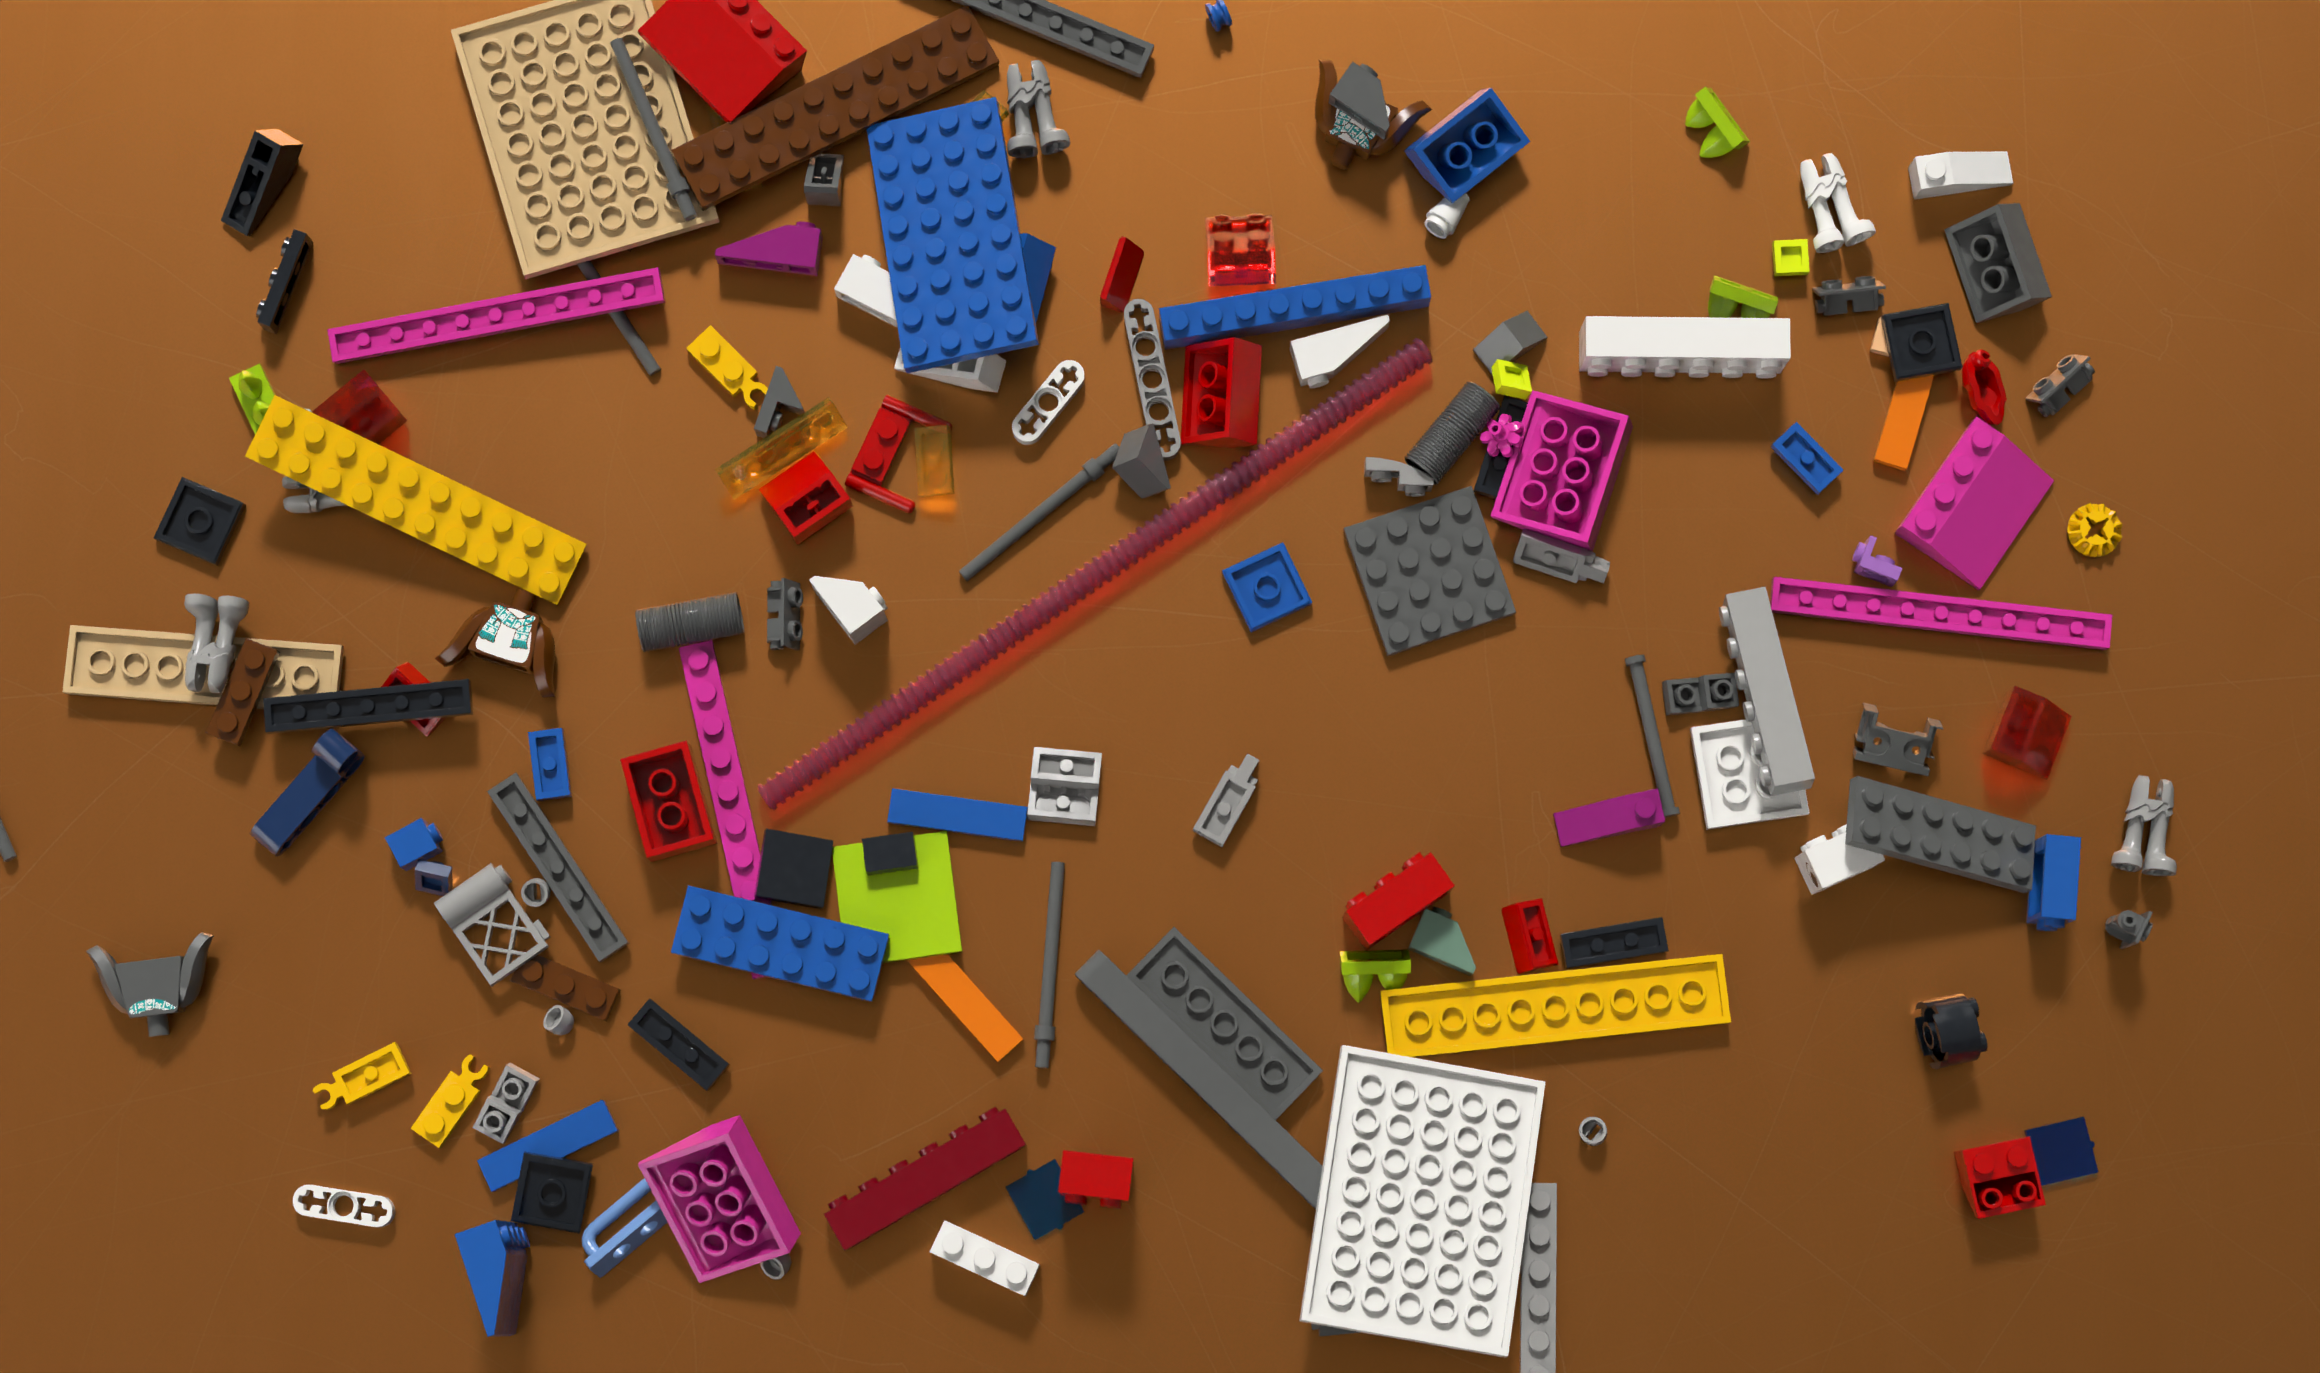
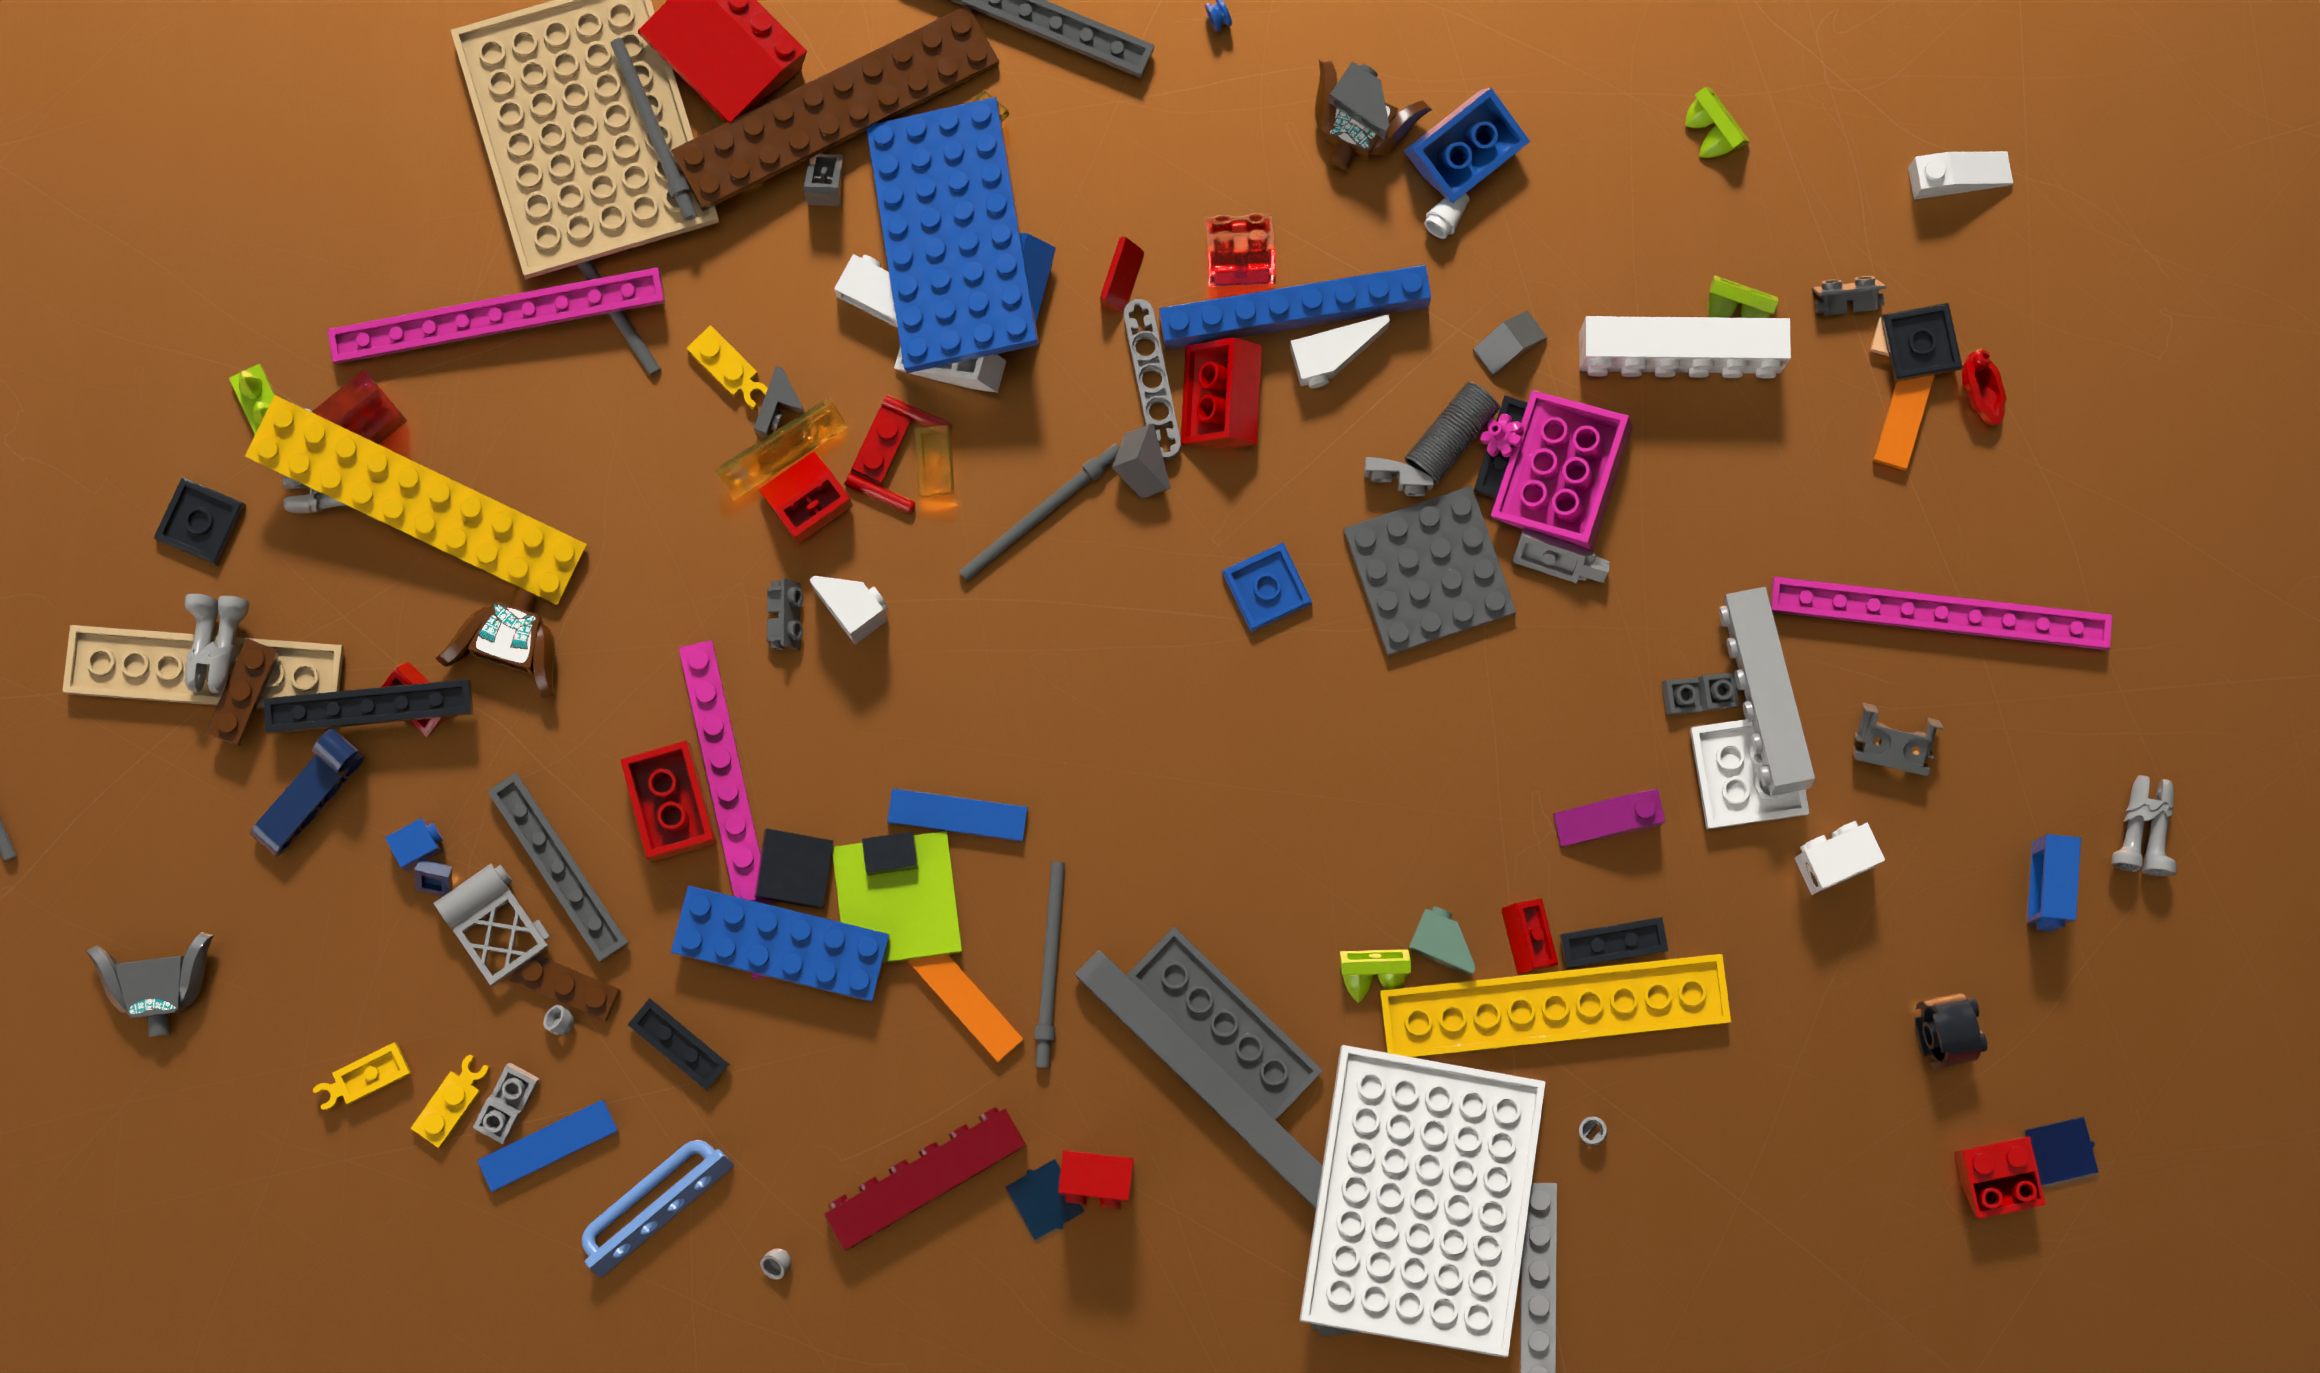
black slope [221,129,304,236] -> none
black plate [256,229,313,334] -> none
white beam [293,1185,395,1227] -> none
blue slope [455,1220,530,1337] -> none
black tile [511,1151,593,1233] -> none
light grey hinge [521,878,551,907] -> none
blue plate [528,728,572,801] -> none
dark grey piece [635,592,744,652] -> none
dark pink slope [638,1115,801,1283] -> none
magenta slope [715,222,823,276] -> none
clear pink piece [757,338,1433,810] -> none
white brick [930,1220,1040,1296] -> none
light grey piece [1007,60,1070,158] -> none
white beam [1012,360,1085,445] -> none
light grey slope [1027,747,1102,826] -> none
light grey hinge [1192,753,1259,847] -> none
red brick [1342,852,1455,951] -> none
neon yellow plate [1491,359,1532,400] -> none
dark grey bar [1625,655,1680,818] -> none
blue plate [1771,422,1843,495] -> none
neon yellow plate [1772,239,1810,276] -> none
white piece [1800,153,1876,253] -> none
dark grey plate [1845,776,2036,893] -> none
medium lavender bracket [1852,535,1902,587] -> none
dark pink slope [1895,416,2054,590] -> none
dark grey slope [1945,203,2052,323] -> none
clear red slope [1983,686,2072,780] -> none
dark grey hinge [2025,354,2095,417] -> none
yellow gear [2067,503,2122,557] -> none
dark grey hinge [2105,910,2153,949] -> none

